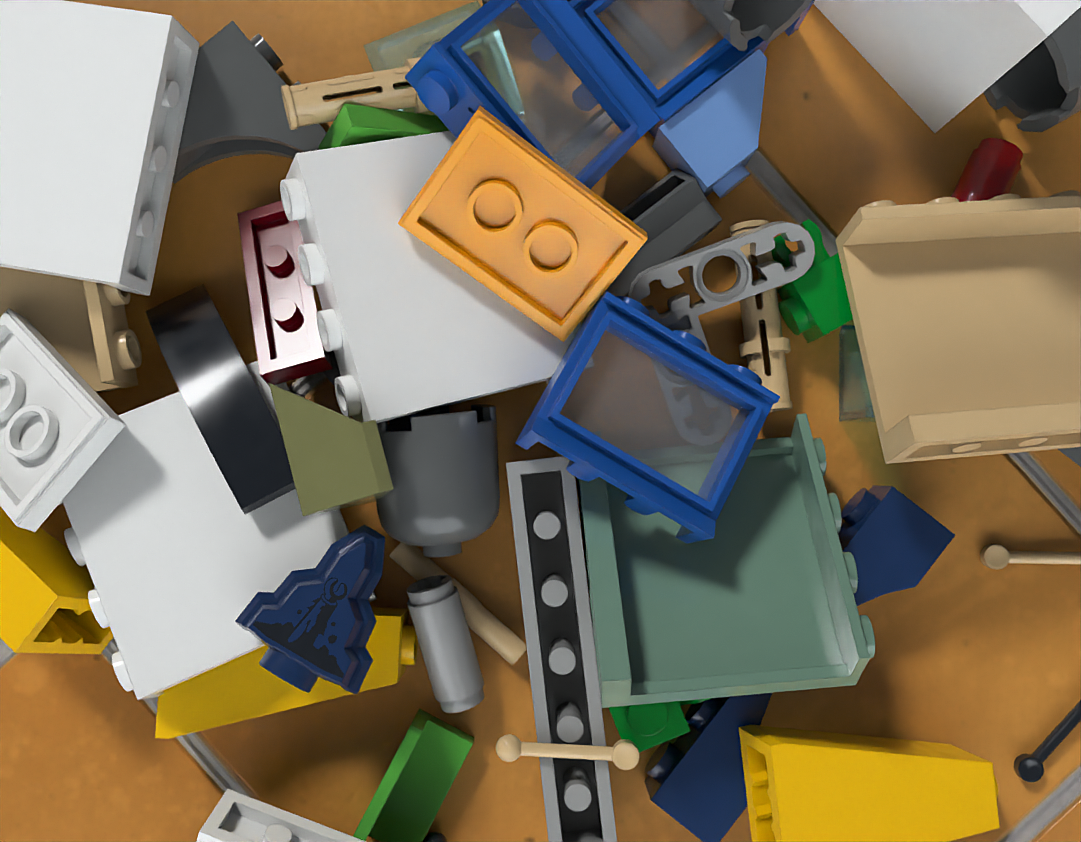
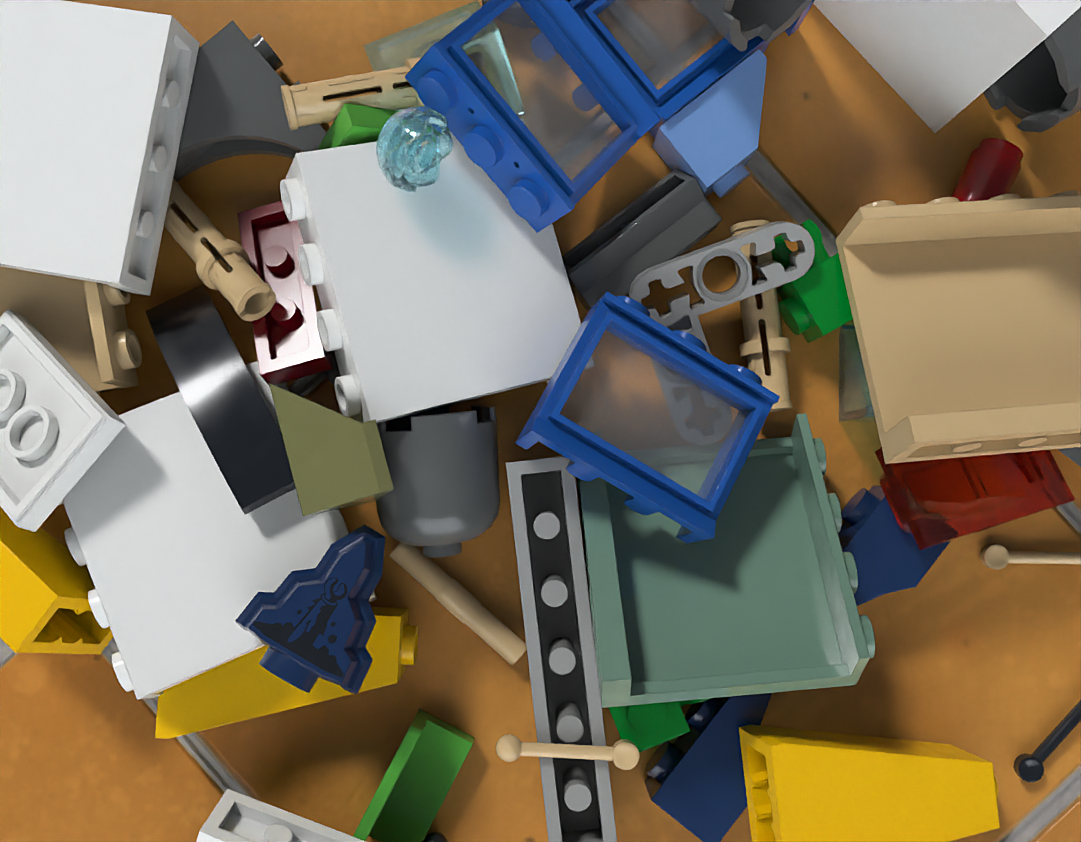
light orange tile [398,106,648,342] -> none
light grey piece [407,575,484,713] -> none
none -> tan pin [164,178,276,321]
none -> clear light blue plate [376,106,453,192]
none -> clear red piece [875,447,1075,550]

